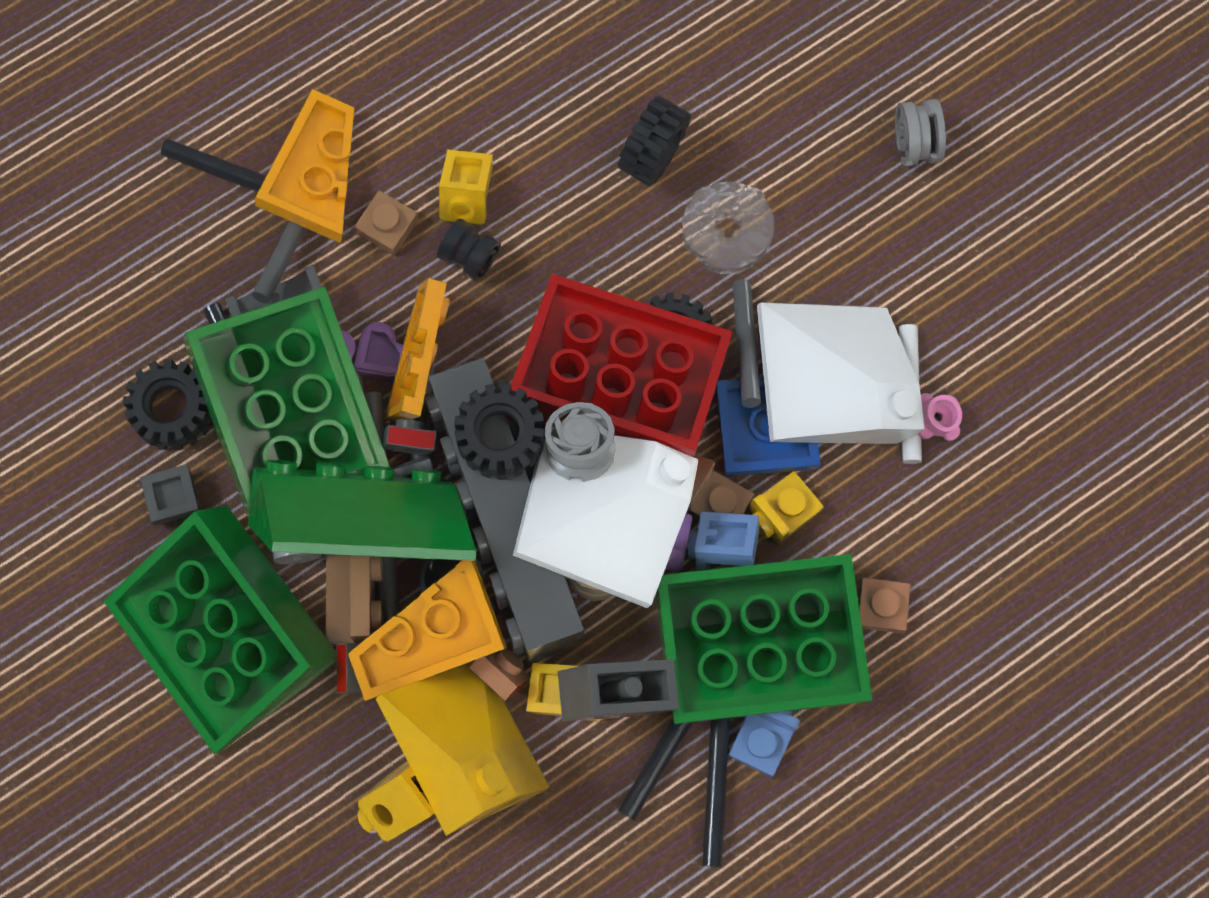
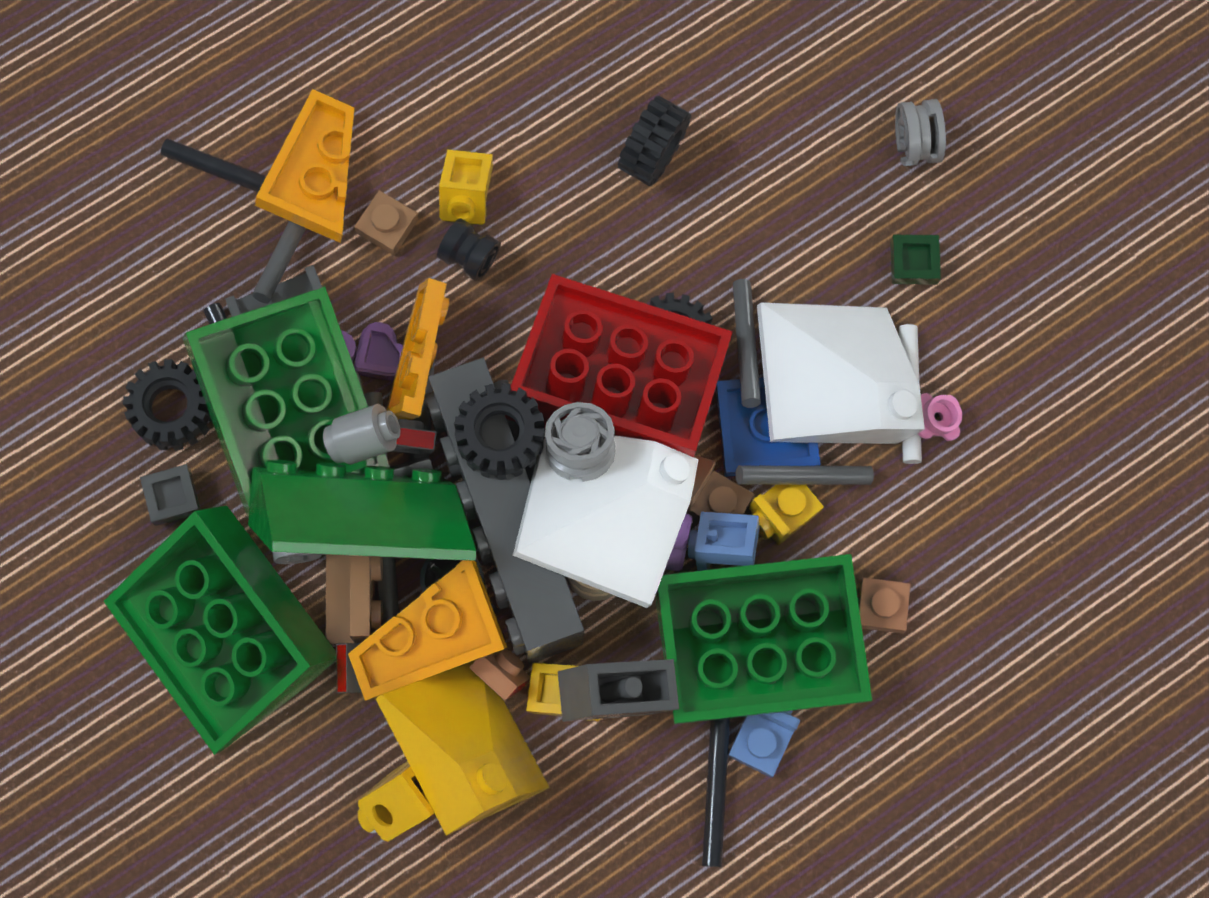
black bar [618,718,693,821] -> none
clear plate [682,182,774,274] -> none
none -> light grey brick [323,404,400,464]
none -> dark grey bar [736,465,874,485]
none -> dark green plate [890,234,941,285]

